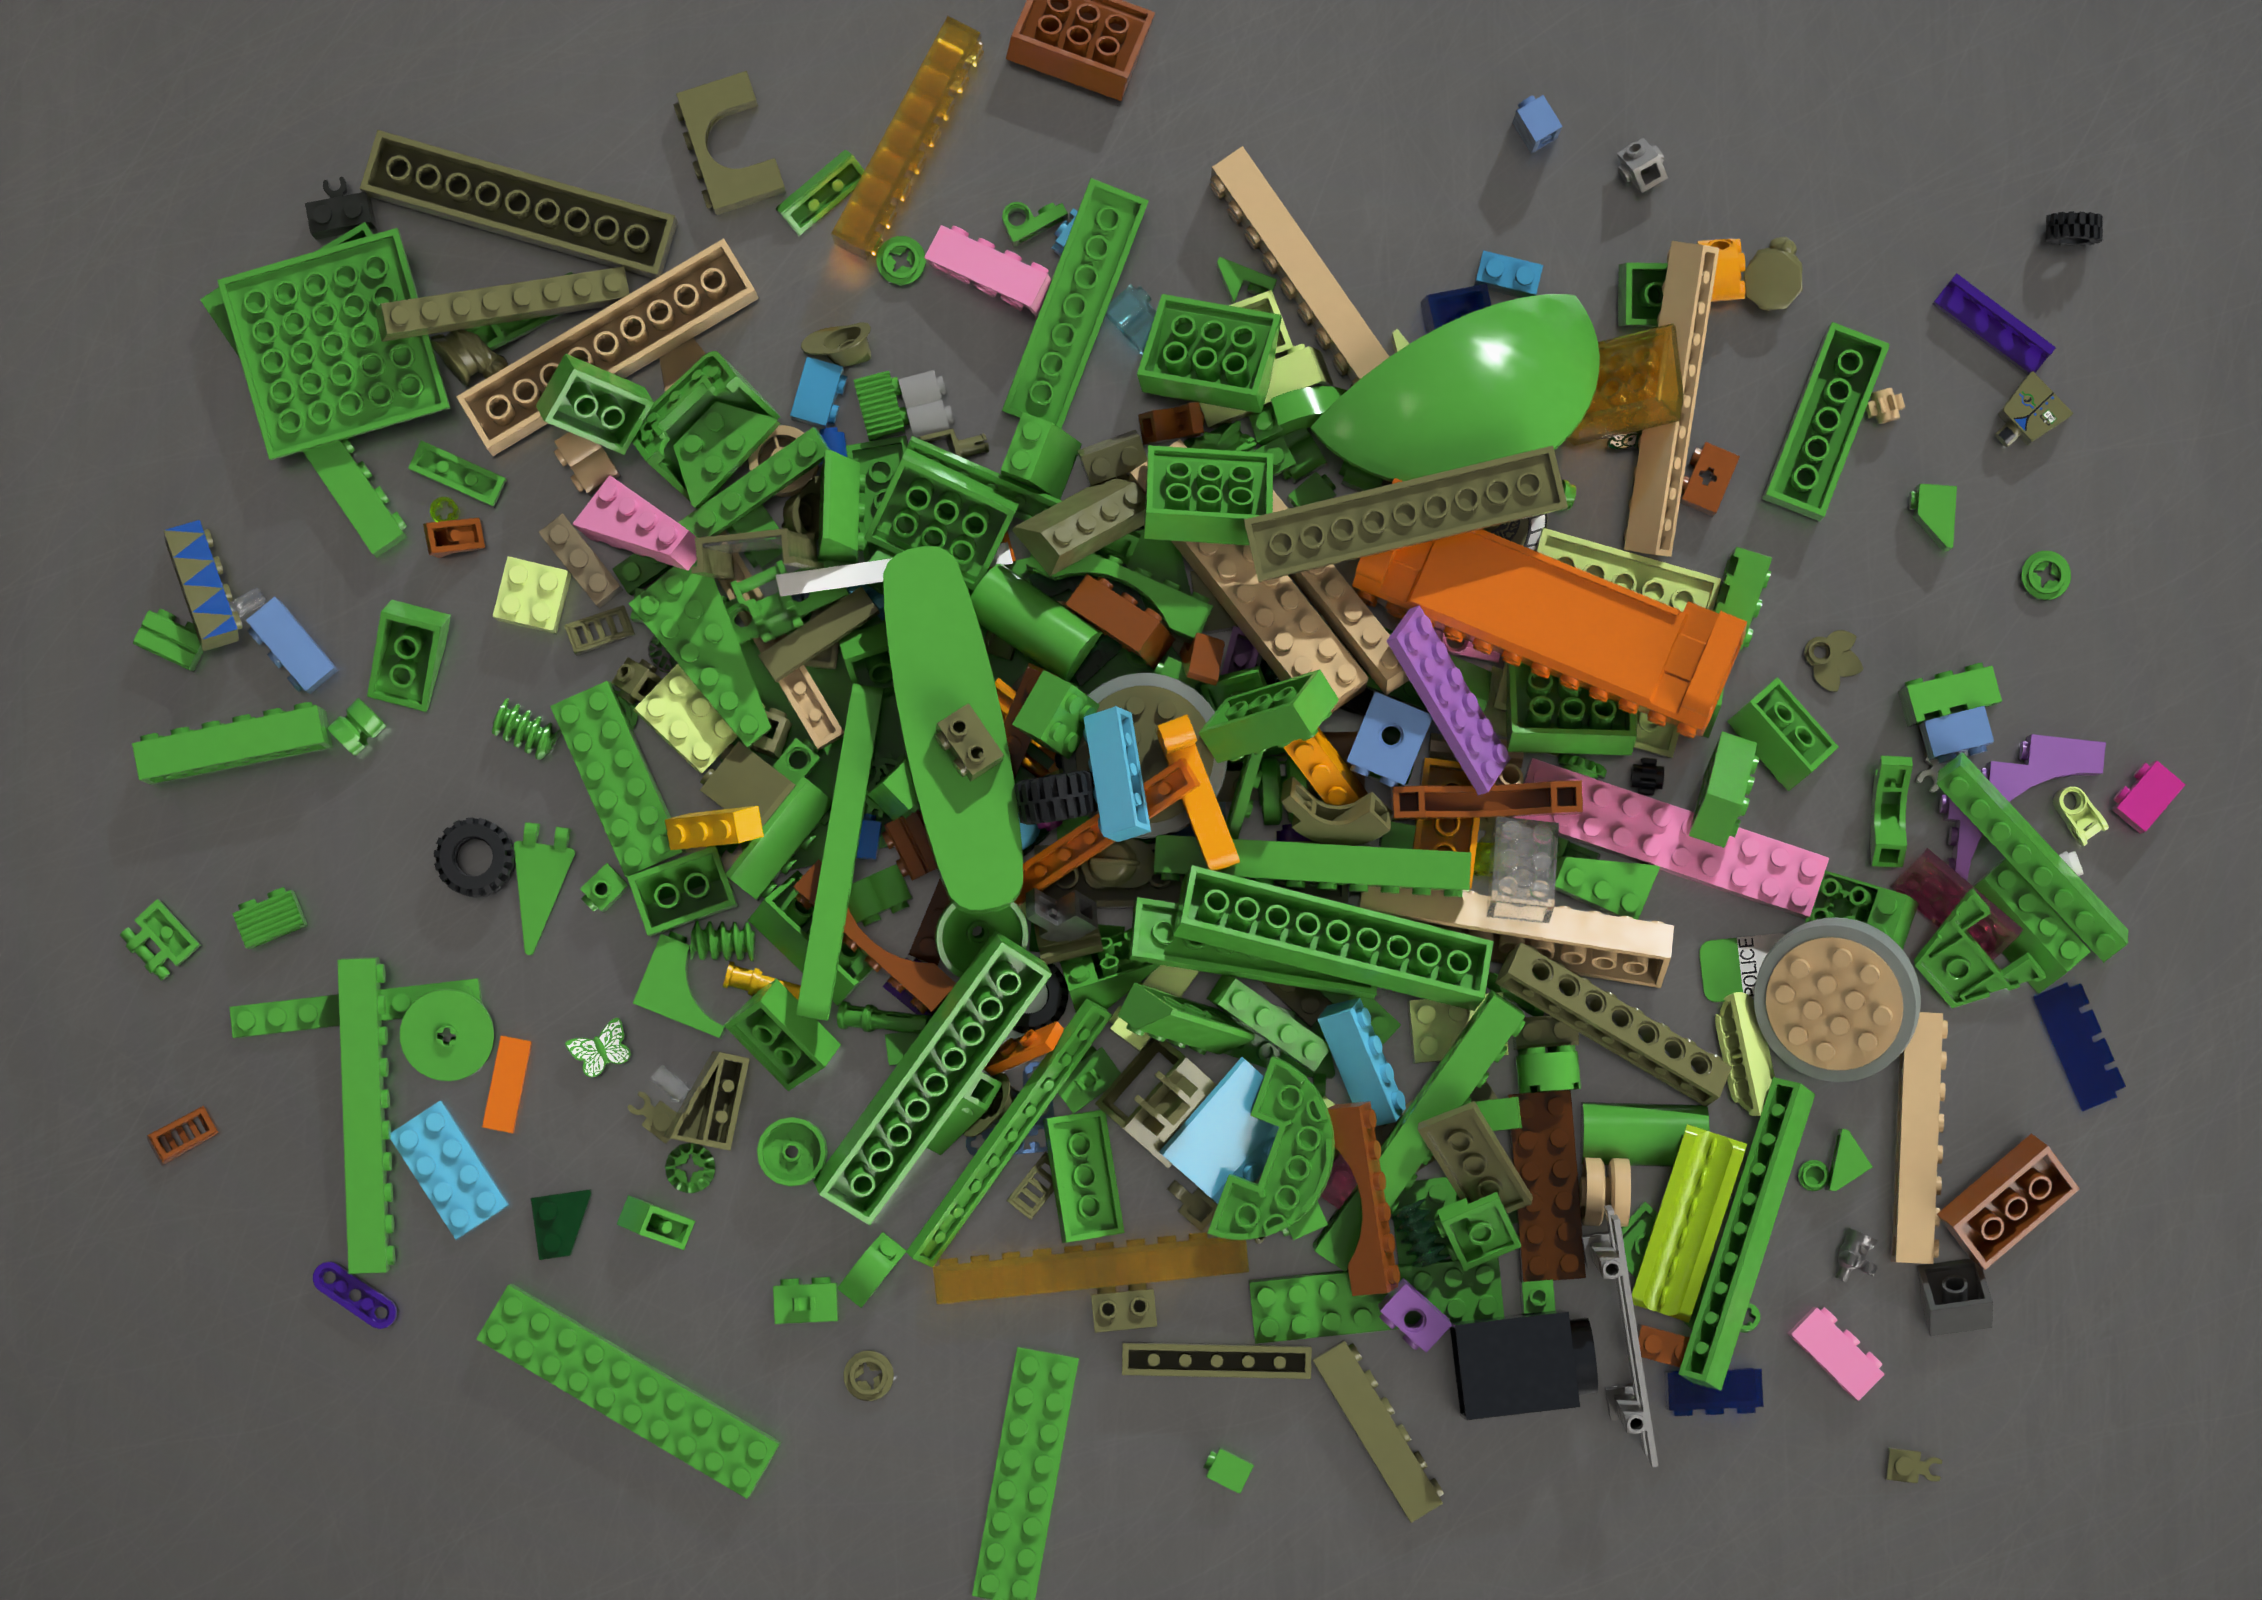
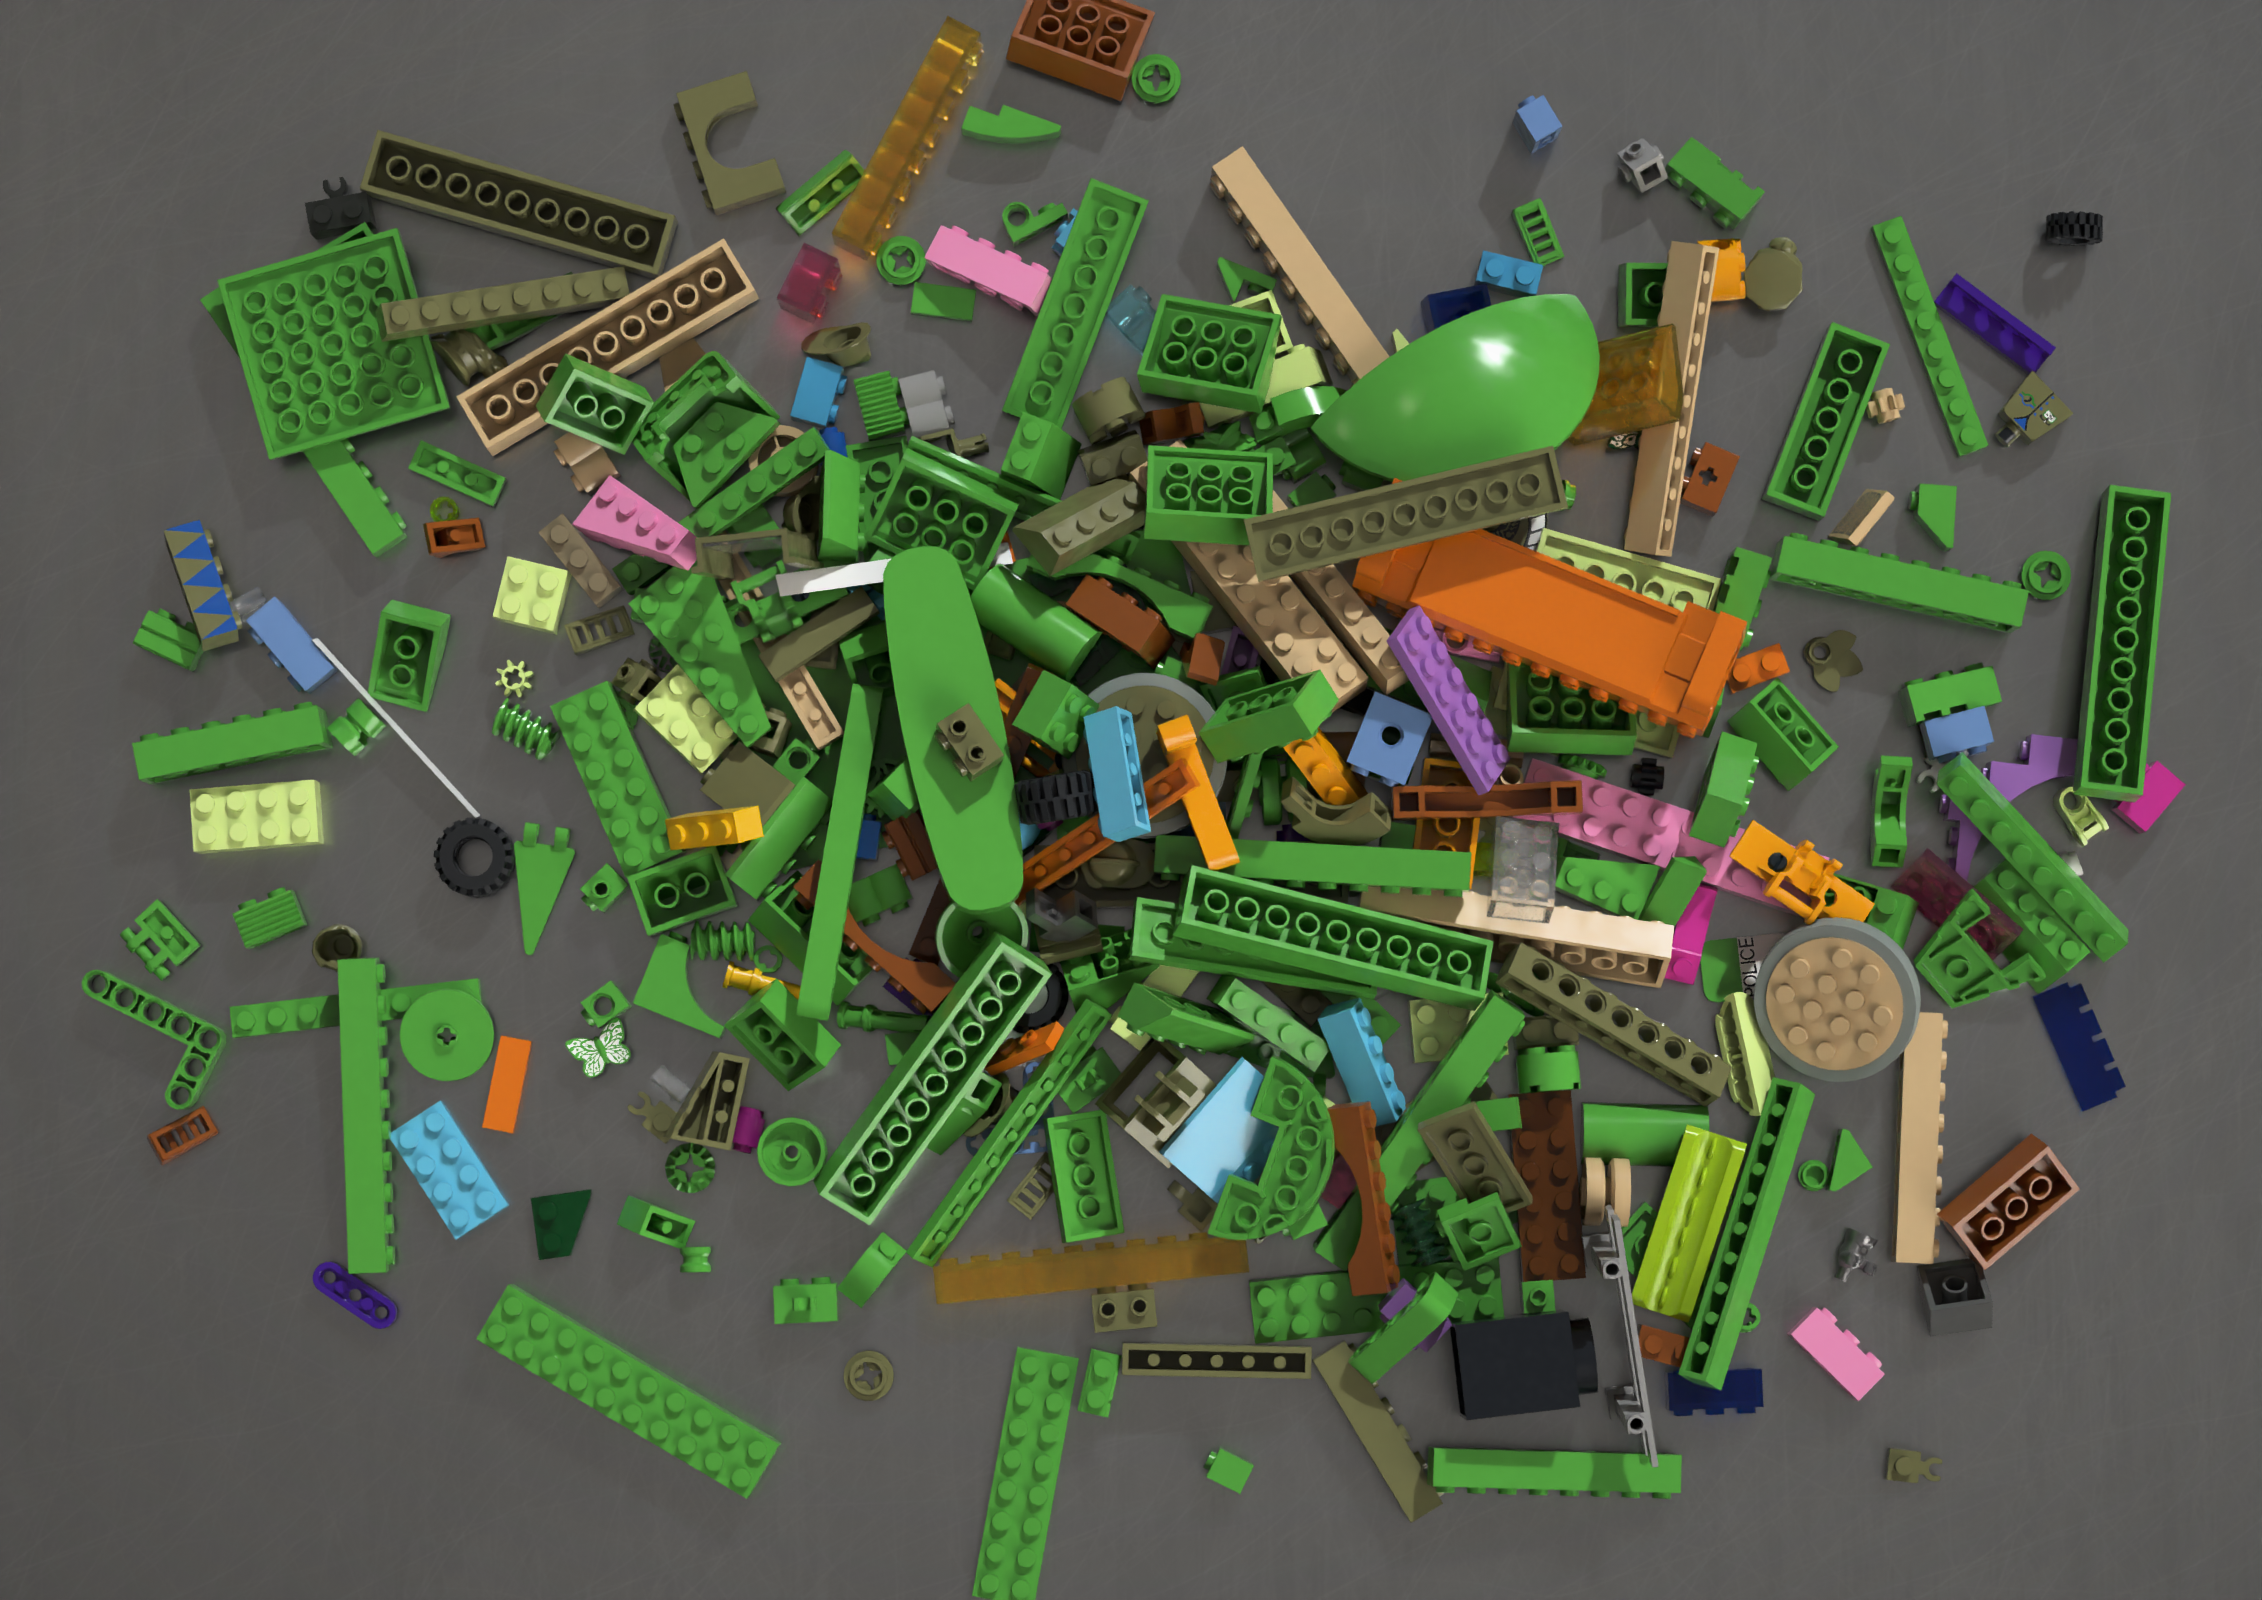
none -> bright green beam [82,970,227,1110]
none -> yellowish green brick [189,780,324,854]
none -> white sticker [312,638,481,818]
none -> olive hair [312,924,363,972]
none -> yellowish green gear [495,660,534,698]
none -> bright green brick [580,981,632,1029]
none -> bright green wheel [680,1247,711,1272]
none -> magenta brick [732,1106,765,1154]
none -> bright green bush [754,945,783,973]
none -> clear pink brick [777,243,843,324]
none -> bright green tile [911,282,976,322]
none -> bright green slope [961,105,1061,144]
none -> olive brick [1072,377,1146,445]
none -> bright green brick [1077,1348,1122,1418]
none -> bright green gear [1132,54,1181,104]
none -> bright green beam [1348,1272,1459,1384]
none -> bright green brick [1427,1447,1682,1499]
none -> bright green slope [1511,198,1564,266]
none -> bright green slope [1638,856,1707,927]
none -> dark pink slope [1664,883,1718,985]
none -> bright green wedge [1665,137,1765,230]
none -> orange plate [1726,643,1790,694]
none -> light orange piece [1729,820,1875,925]
none -> bright green brick [1769,533,2029,633]
none -> tan tile [1828,489,1895,546]
none -> bright green plate [1871,216,1989,458]
none -> bright green brick [2073,485,2171,803]

